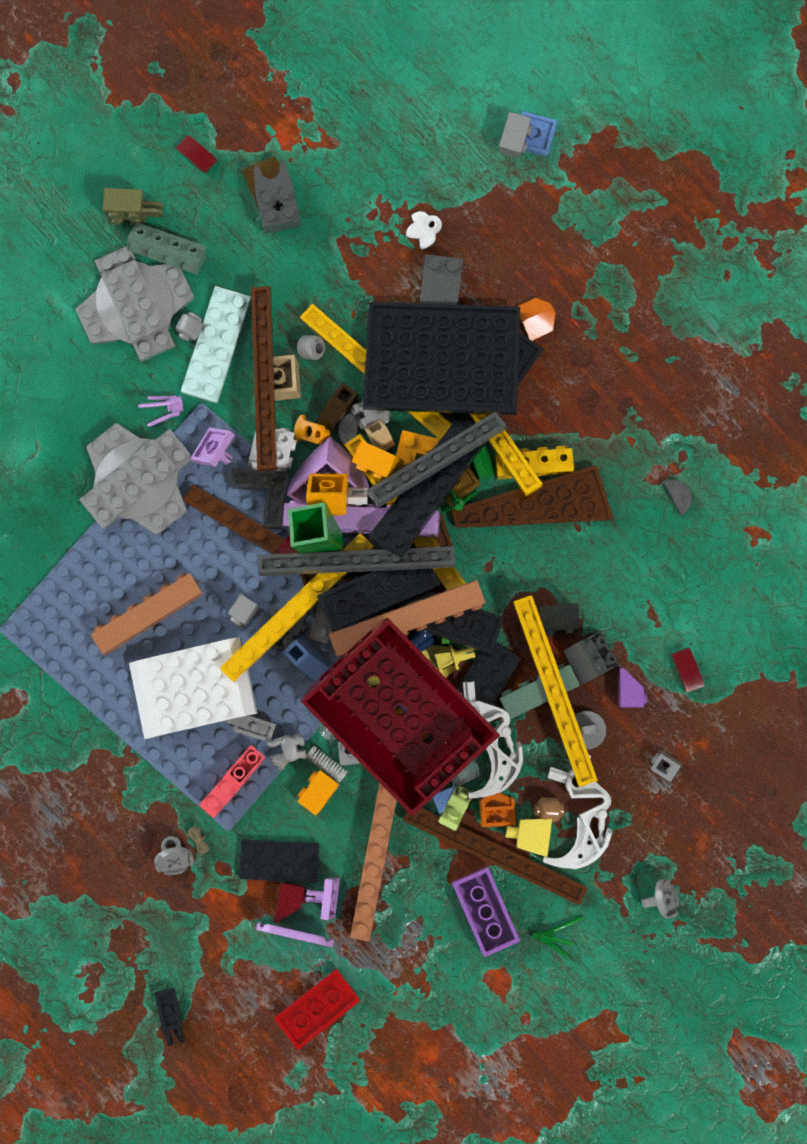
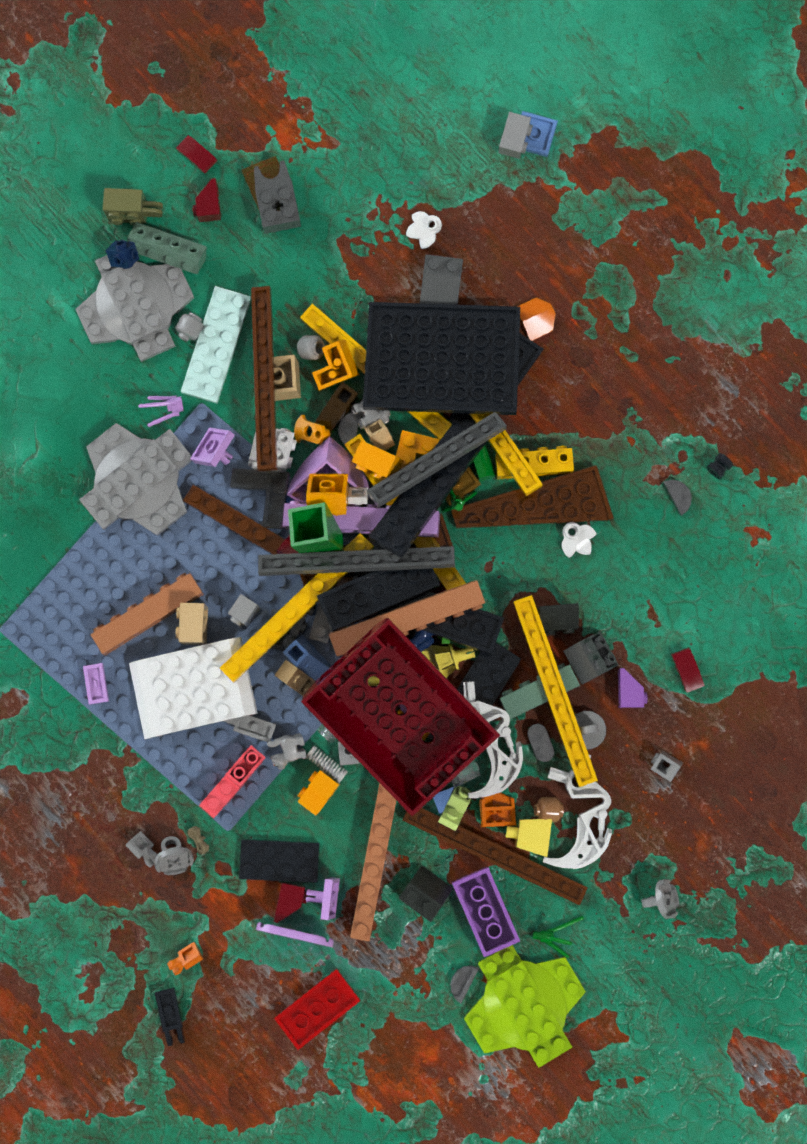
none -> lavender plate [83,663,109,705]
none -> dark blue brick [106,240,139,269]
none -> light grey plate [126,831,158,868]
none -> orange plate [167,942,203,975]
none -> tan brick [176,603,208,645]
none -> dark red slope [193,178,221,222]
none -> tan slope [274,660,315,697]
none -> light orange brick [312,340,359,390]
none -> pearl dark grey slope [399,865,453,922]
none -> flat silver tile [450,965,479,1004]
none -> lime plate [464,945,586,1068]
none -> flat silver tile [527,724,554,762]
none -> white plate [561,522,596,558]
none -> black wheel [706,453,733,480]

